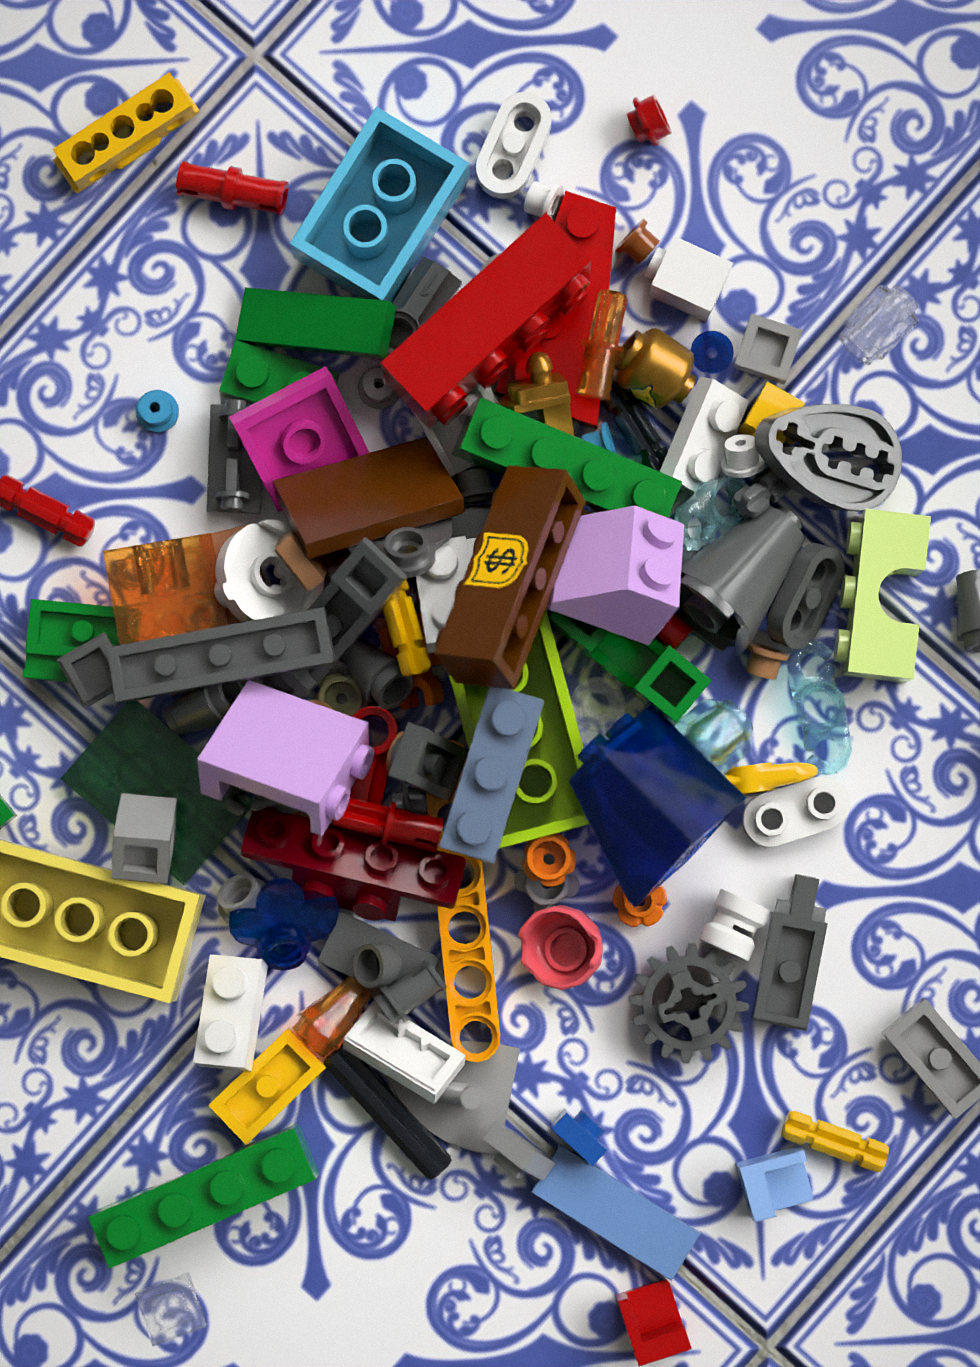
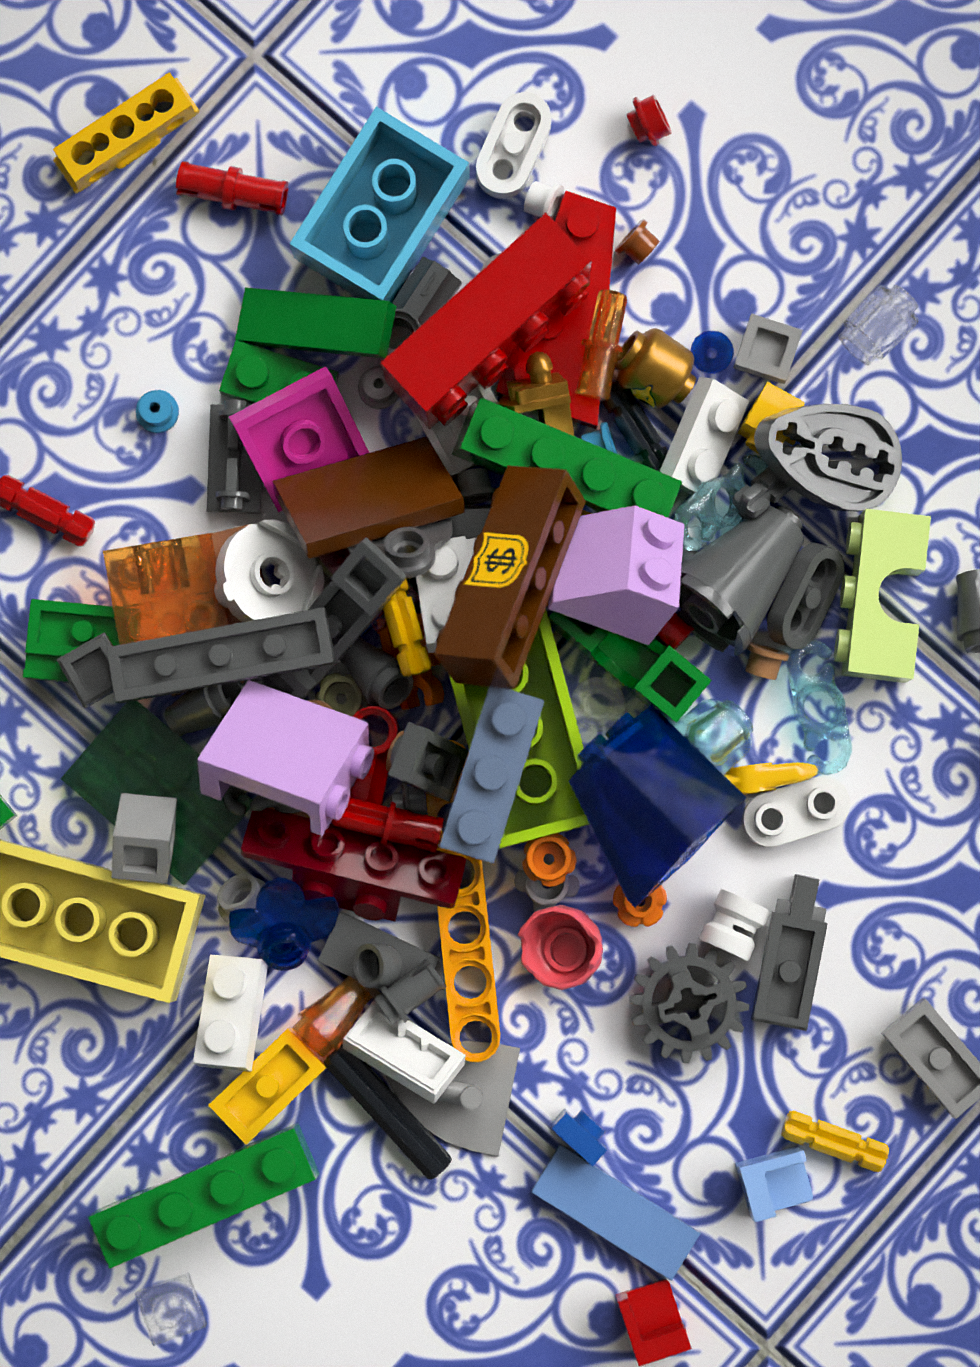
medium nougat tile [275,529,328,591] -> none
light grey plate [483,1121,556,1181] -> none
white brick [645,236,733,322] -> none
white piece [721,434,765,478] -> none

